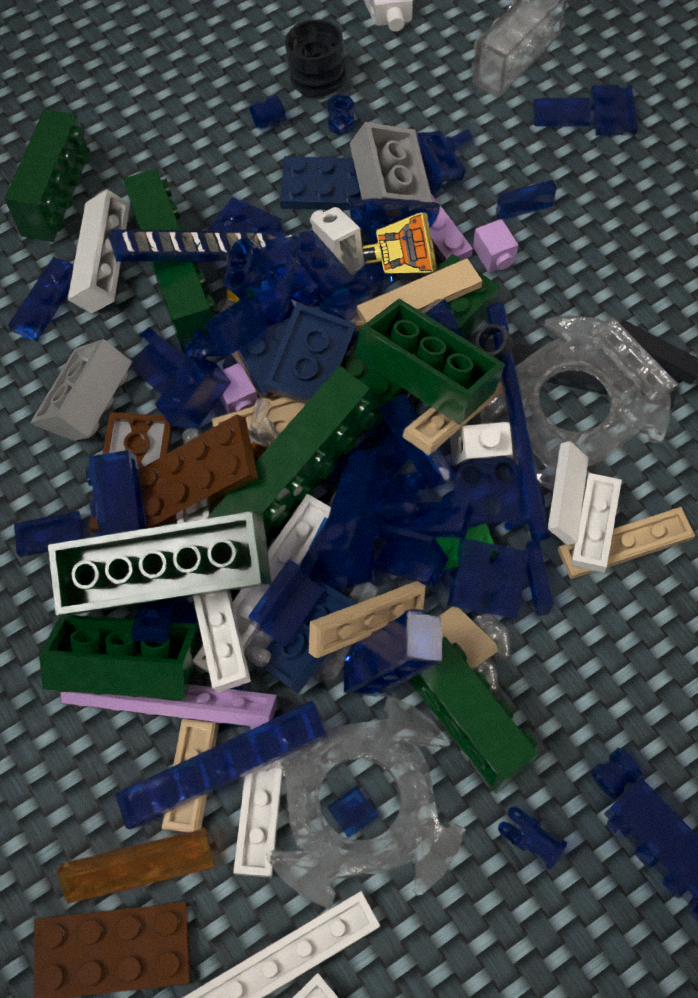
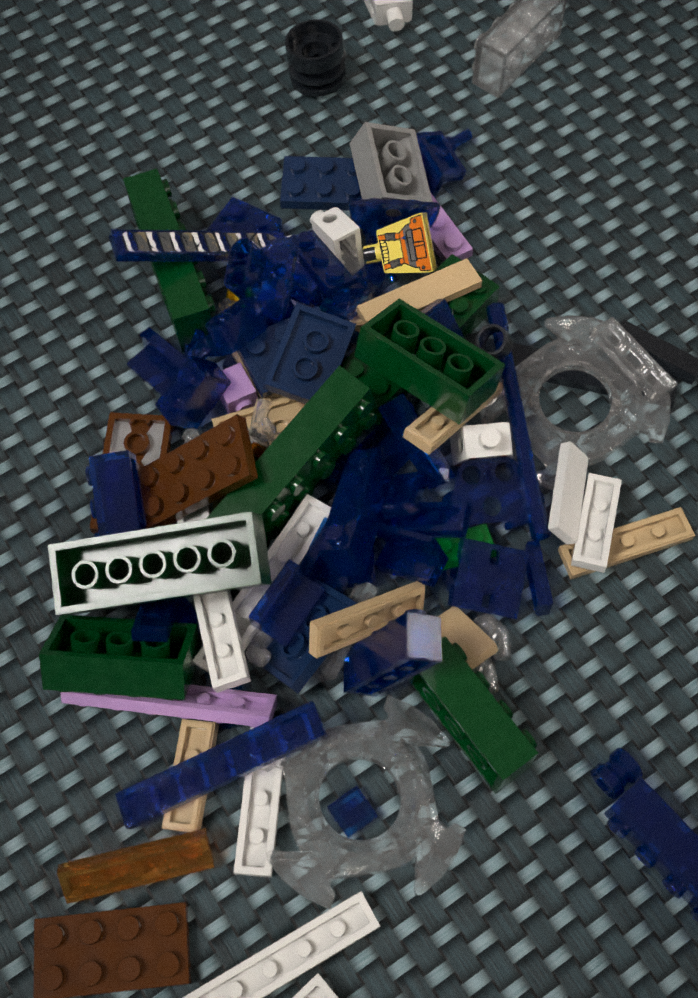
dark green brick [4,109,90,242] -> none
clear blue plate [8,257,74,341] -> none
clear blue tile [14,511,84,557] -> none
light grey slope [30,339,132,441] -> none
white brick [68,189,130,313] -> none
clear blue wheel [249,93,286,130] -> none
clear blue wheel [327,94,355,135] -> none
lavender brick [473,219,518,273] -> none
clear blue tile [496,180,557,220] -> none
clear blue piece [498,807,568,870] -> none
clear blue tile [533,98,592,126] -> none
clear blue plate [590,85,638,136] -> none

